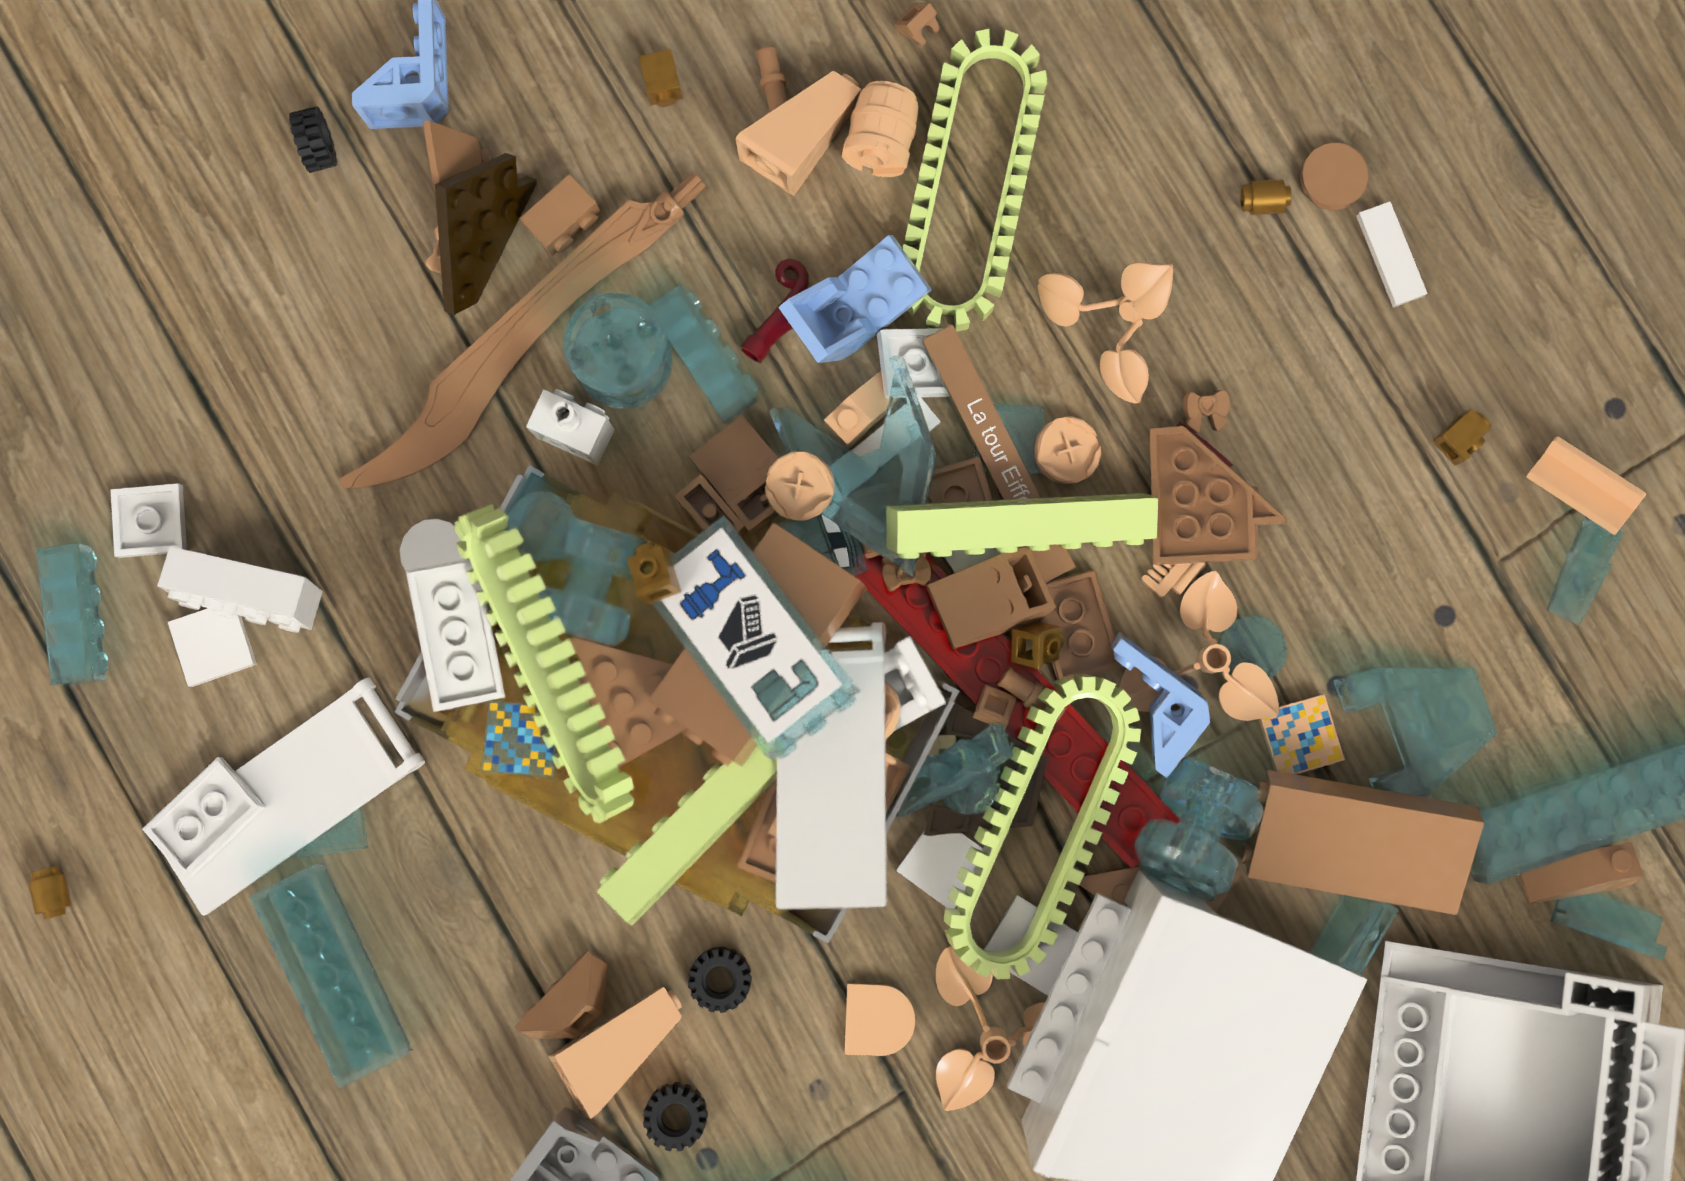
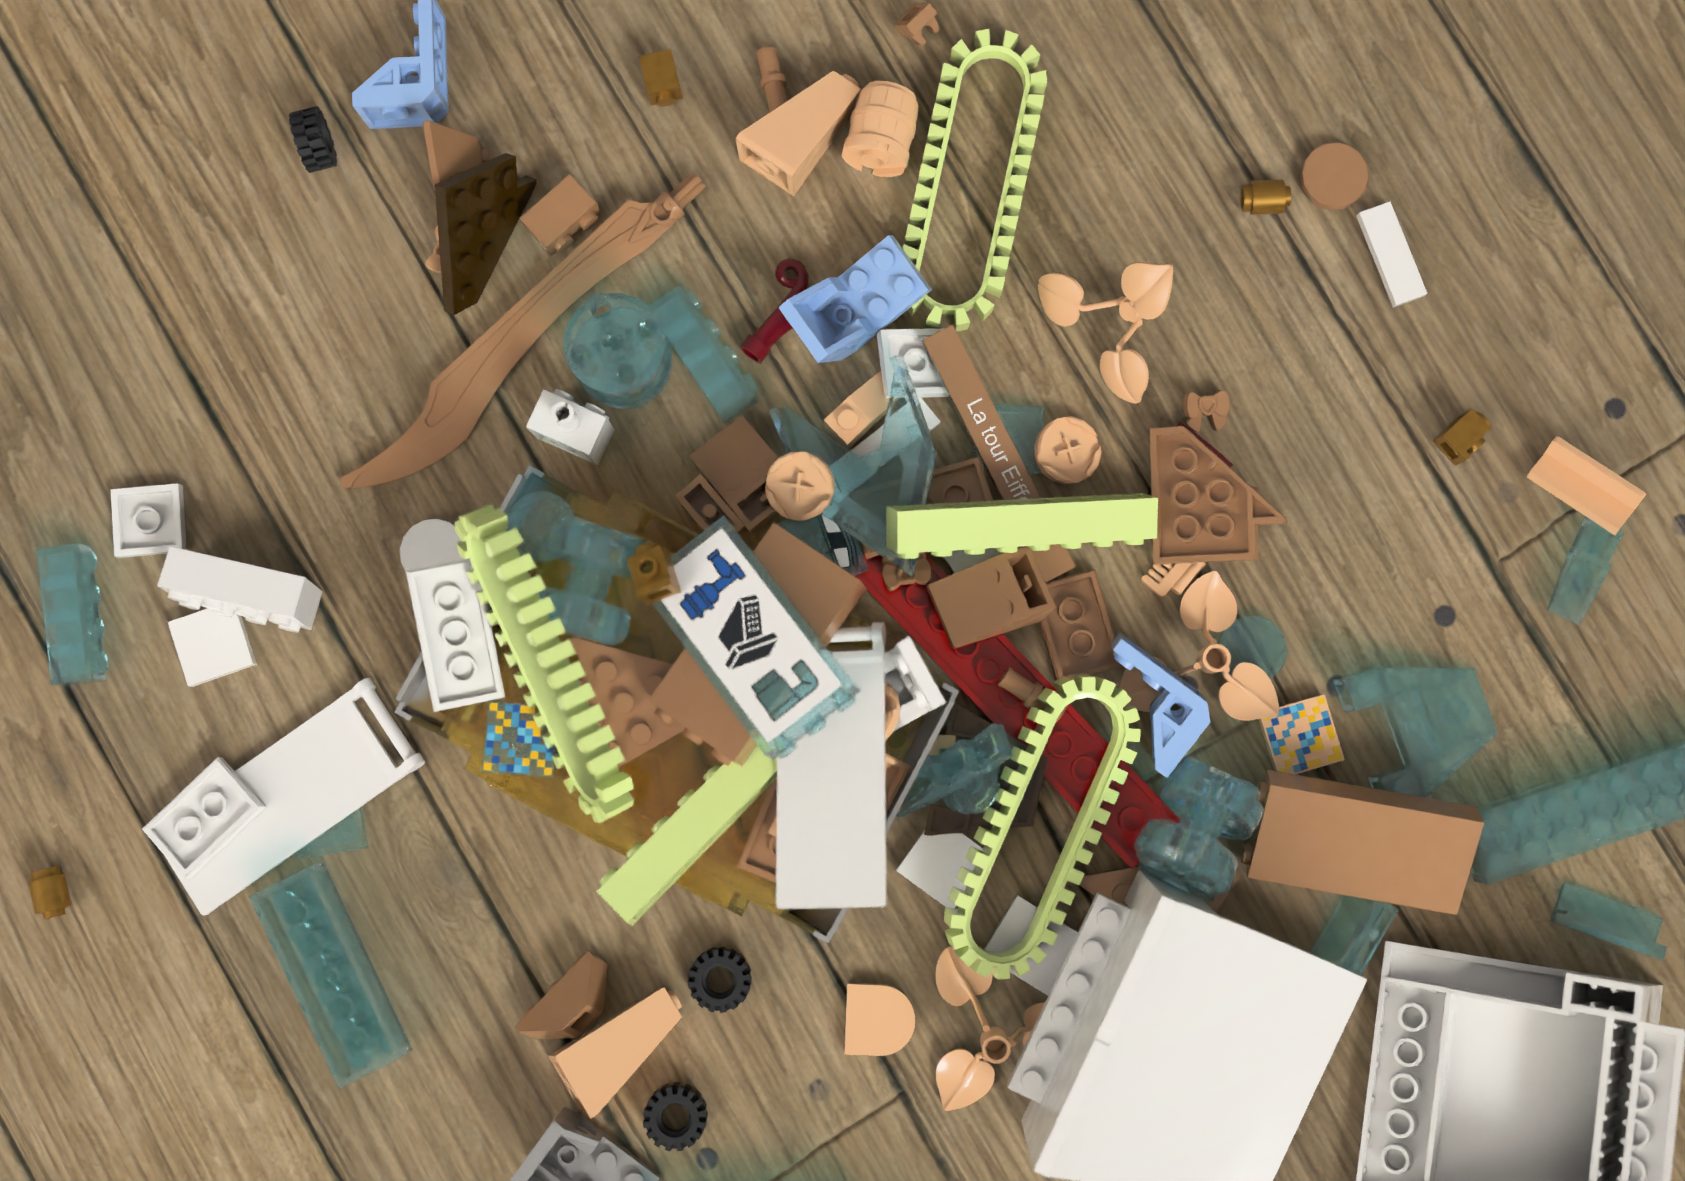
medium nougat tile [972,684,1017,730] -> none
pearl gold brick [1011,621,1064,669] -> none
medium nougat slope [1518,842,1644,904] -> none

